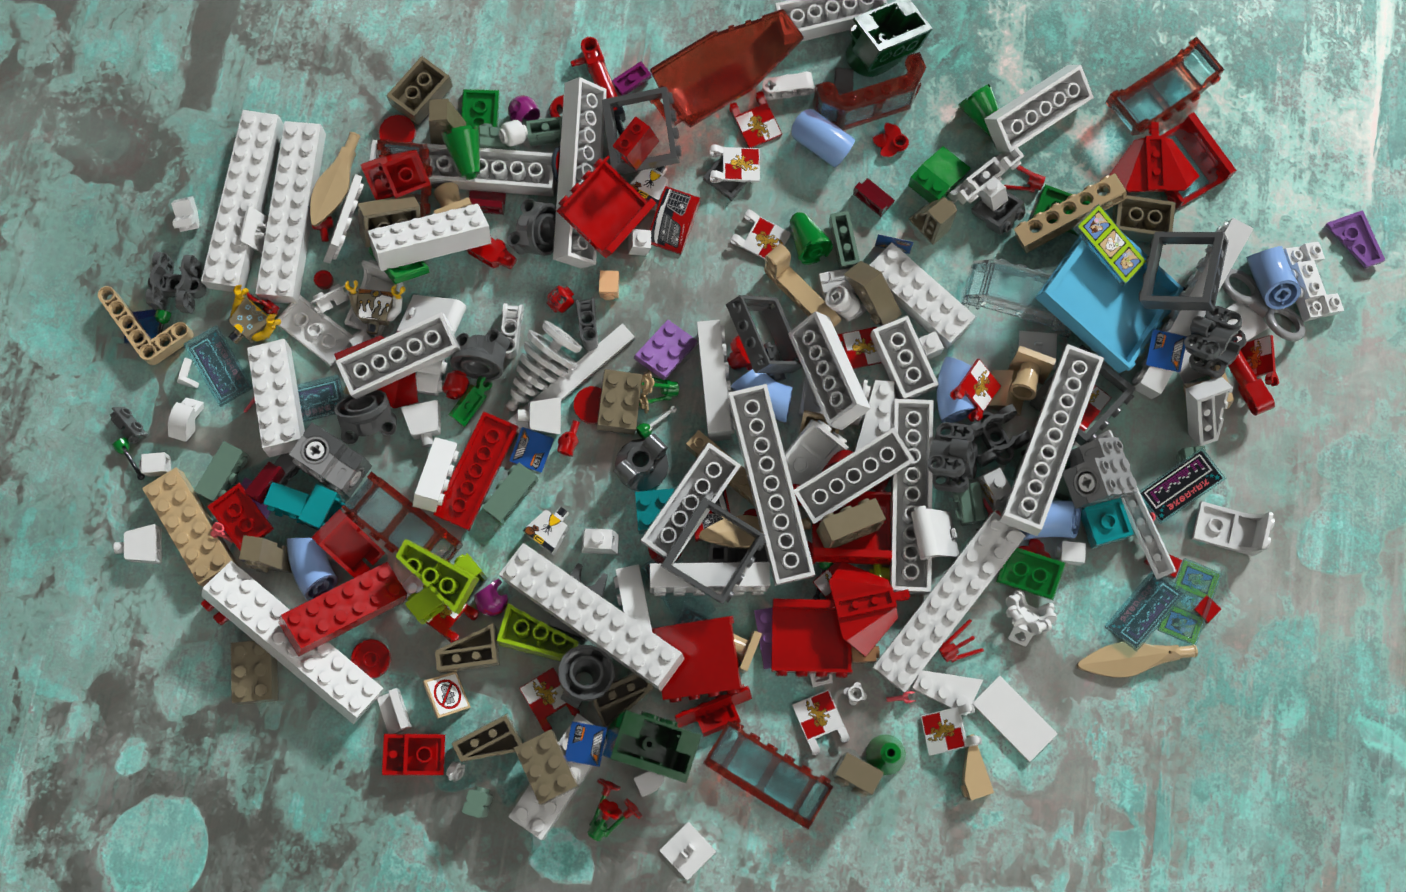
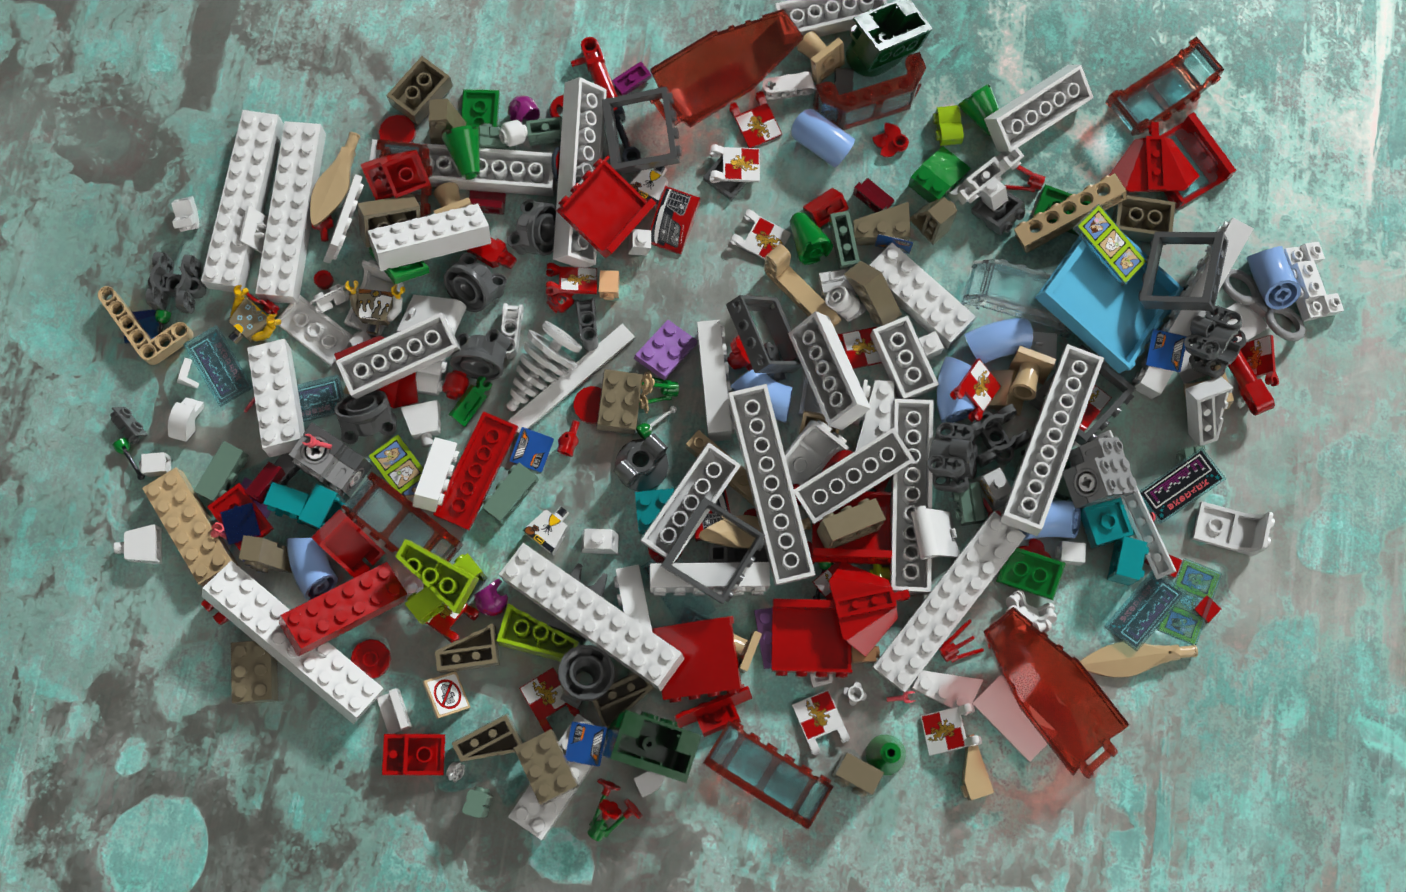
white torso [517,398,561,434] -> none
red panel [613,117,659,171] -> none
white piece [659,822,716,881] -> none
medium lavender wing [1325,210,1385,269] -> none
none -> clear blue piece [220,502,261,545]
none -> coral hand [302,434,332,449]
none -> tile [367,433,443,516]
none -> dark grey piece [444,252,507,313]
none -> flag [546,262,597,296]
none -> tan plant [797,31,845,85]
none -> red panel [803,188,849,228]
none -> dark tan wedge [852,202,911,246]
none -> lime brick [932,105,964,146]
none -> light blue brick [965,318,1033,364]
none -> clear red windscreen [983,607,1129,779]
none -> teal container [1107,536,1149,586]

